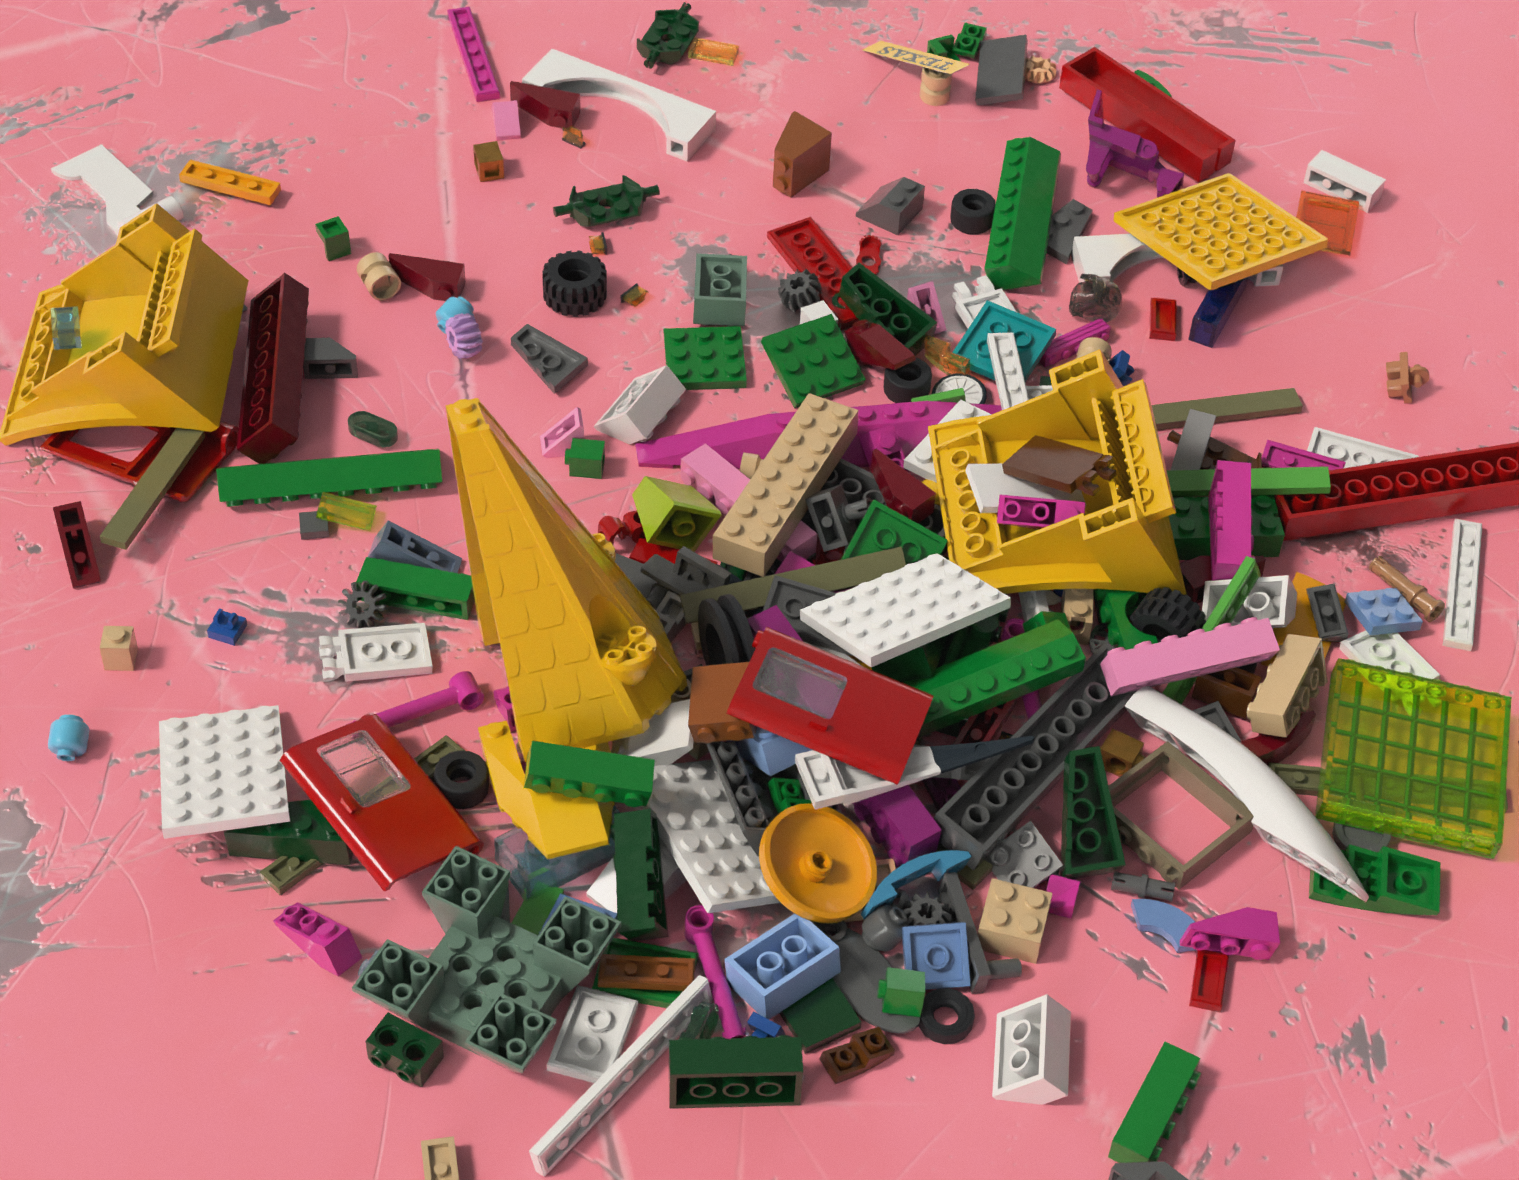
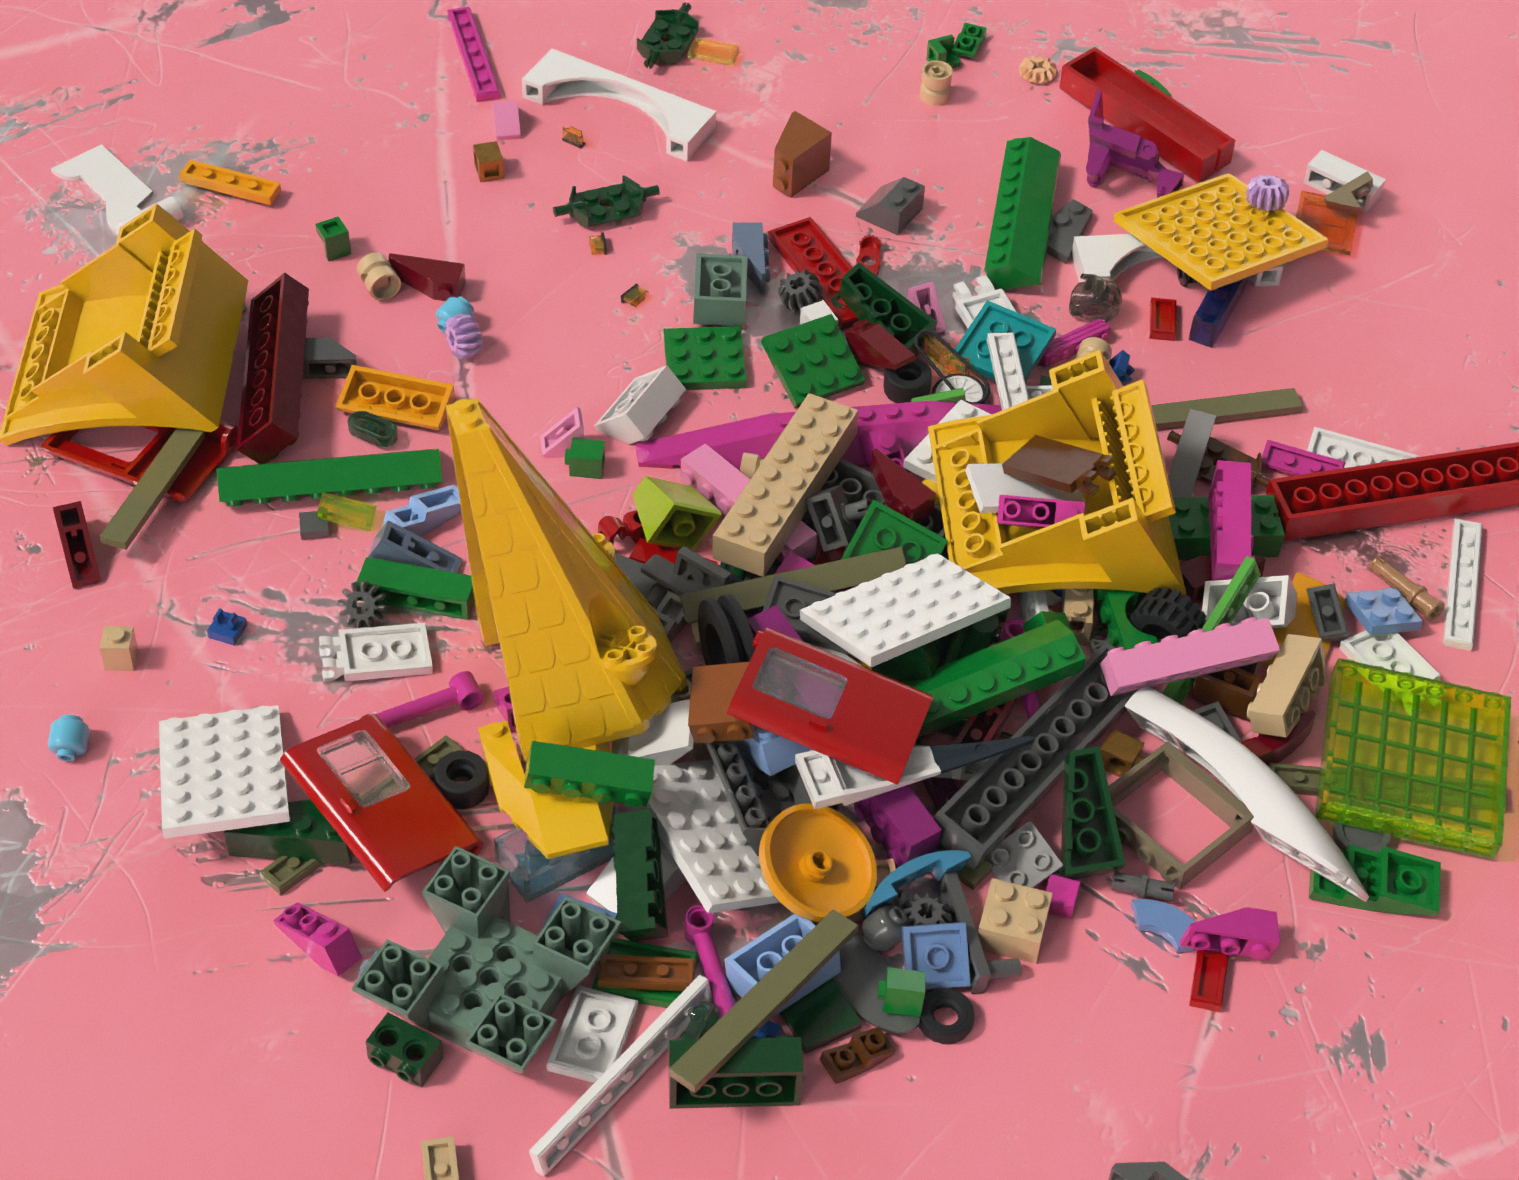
clear light blue brick [50,306,82,350] -> none
dark red slope [510,81,580,130] -> none
dark grey wing [510,324,588,394] -> none
bright green tile [511,880,564,935] -> none
black tyre [542,250,607,317] -> none
green slope [768,778,812,814] -> none
yellow sticker [863,41,970,74] -> none
black tyre [950,189,996,234] -> none
dark grey tile [975,34,1028,106] -> none
white slope [992,994,1071,1105] -> none
green brick [1108,1041,1202,1163] -> none
bright green tile [1167,467,1331,497] -> none
nougat hips [1386,352,1430,404] -> none
none -> light orange slope [335,365,456,430]
none -> light blue slope [382,485,461,536]
none -> olive tile [669,910,858,1093]
none -> sand blue slope [732,222,770,292]
none -> black piece [914,329,990,404]
none -> lavender gear [1246,174,1289,212]
none -> dark tan slope [1324,171,1373,215]

